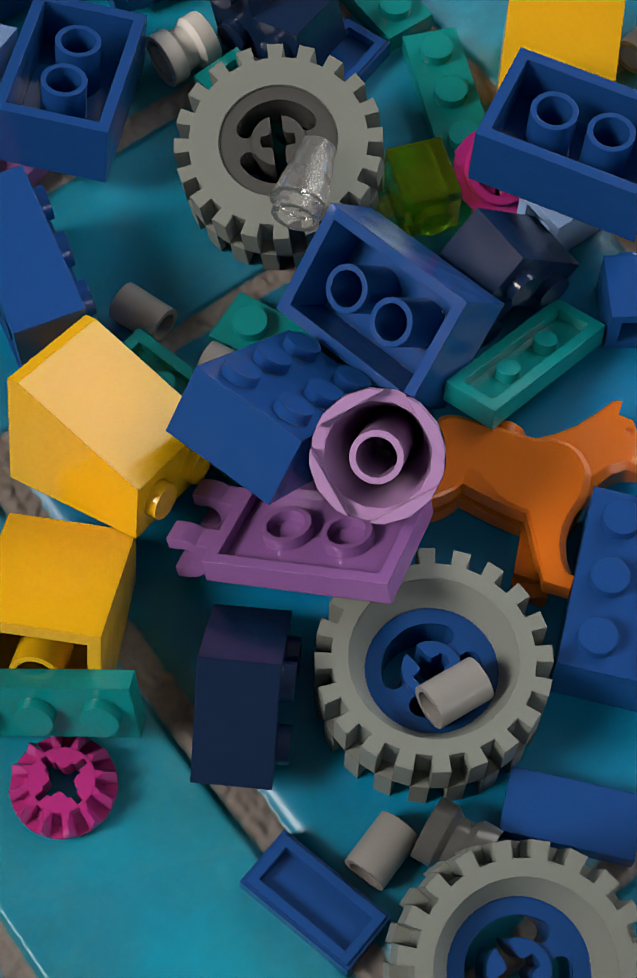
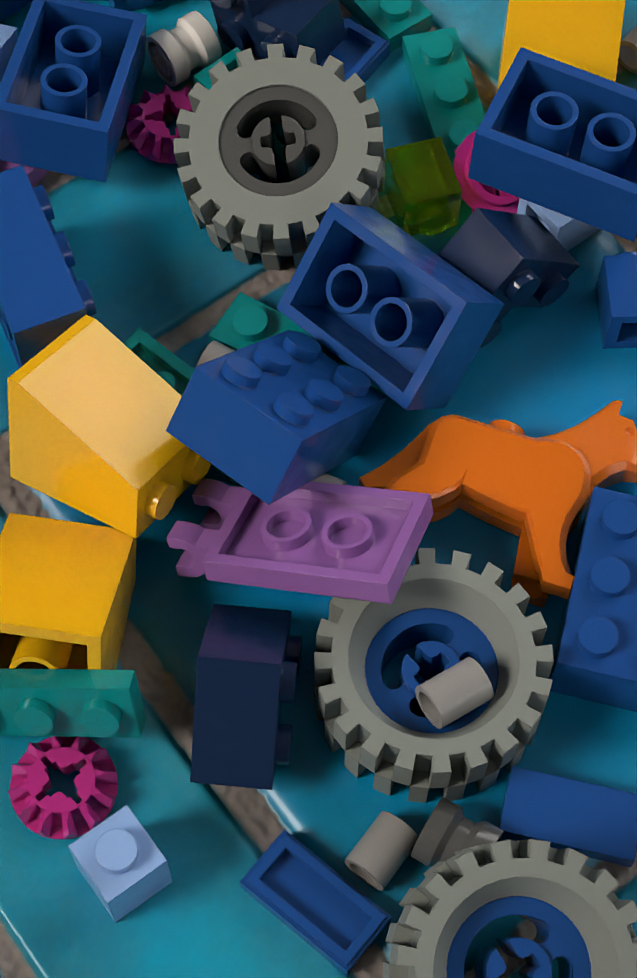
light grey hinge [109,282,177,343] -> none
clear cone [269,135,336,232] -> none
lavender cone [309,387,446,525] -> none
teal plate [443,299,606,430] -> none
none -> light blue brick [68,805,172,923]
none -> dark pink gear [126,83,193,164]

